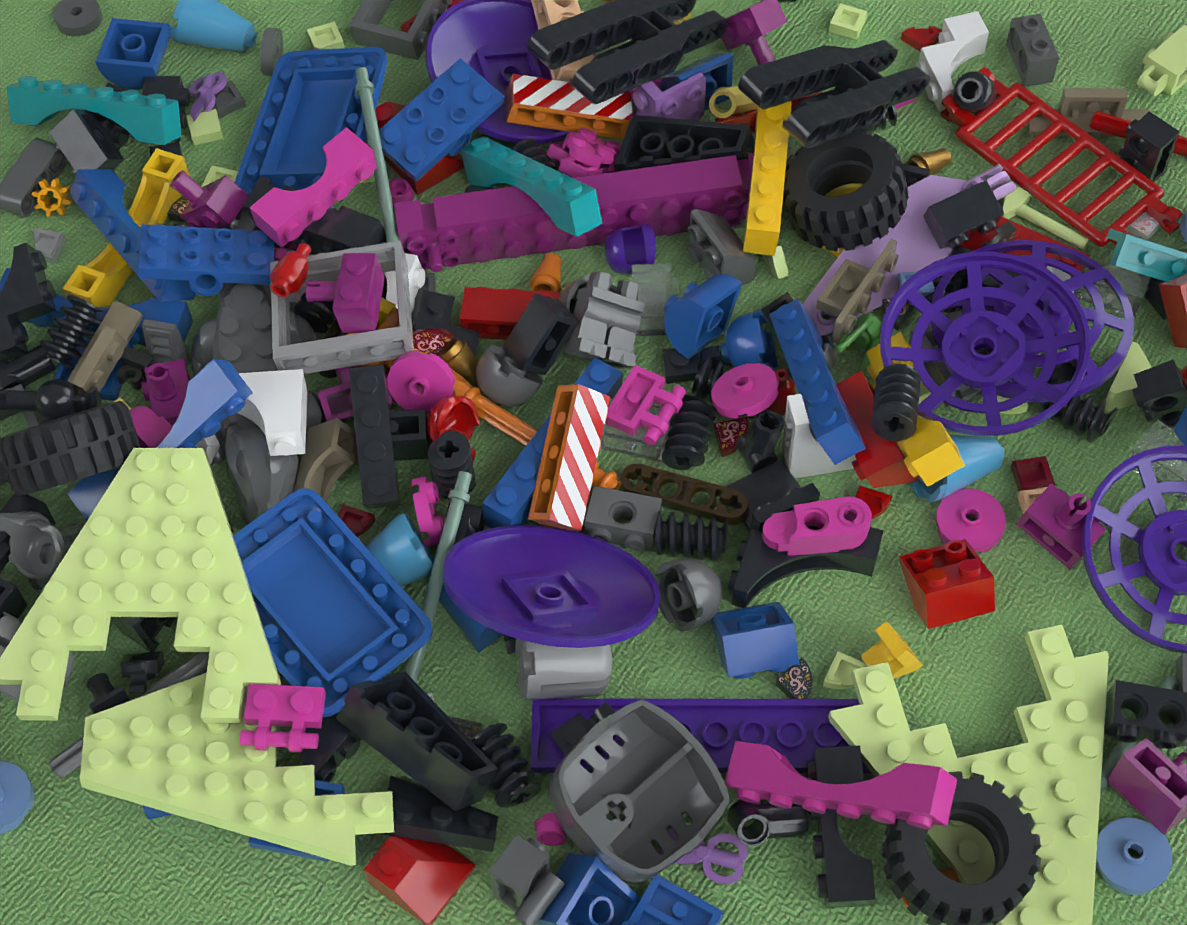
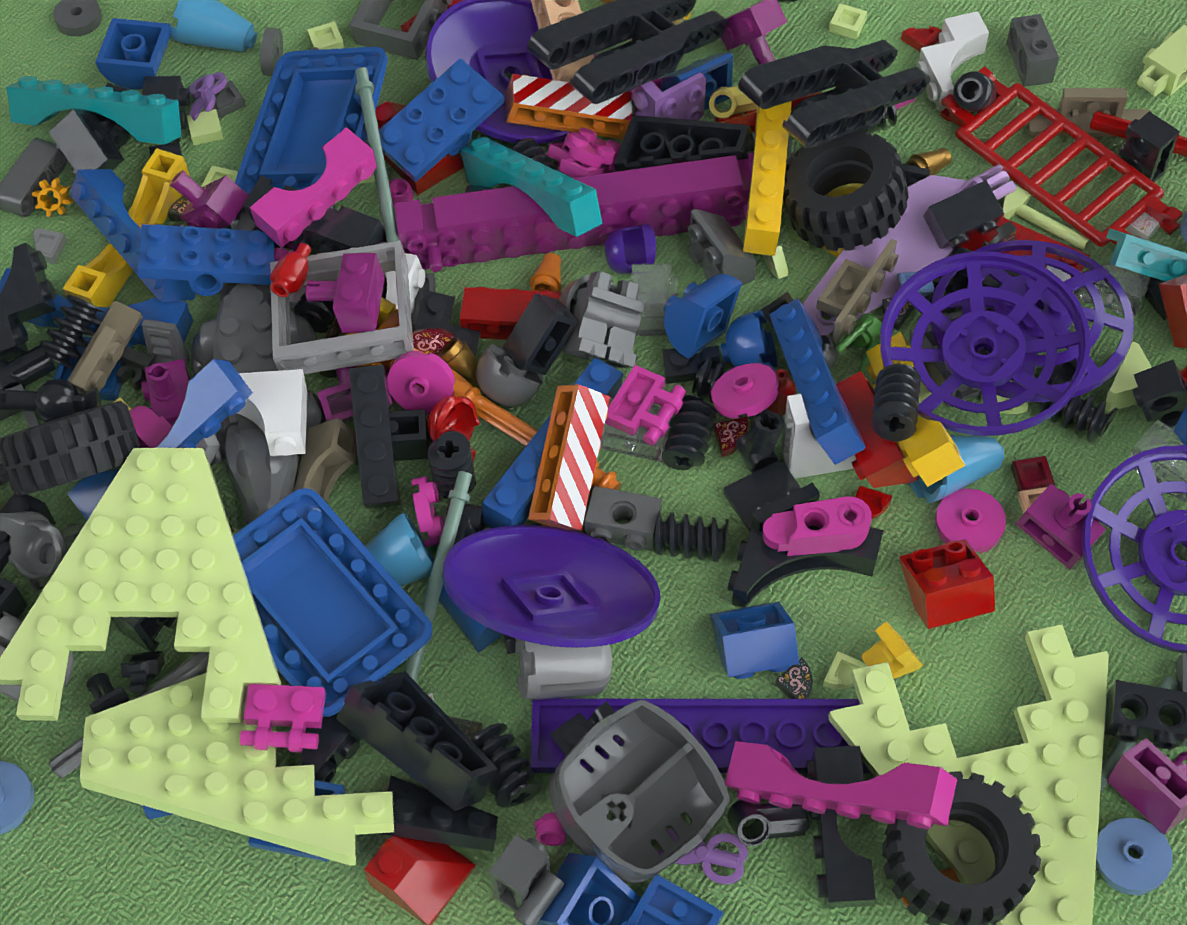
dark red tile [338,504,376,537] -> none
dark brown beam [620,464,750,525] -> none
dark grey cylinder [655,558,721,632] -> none

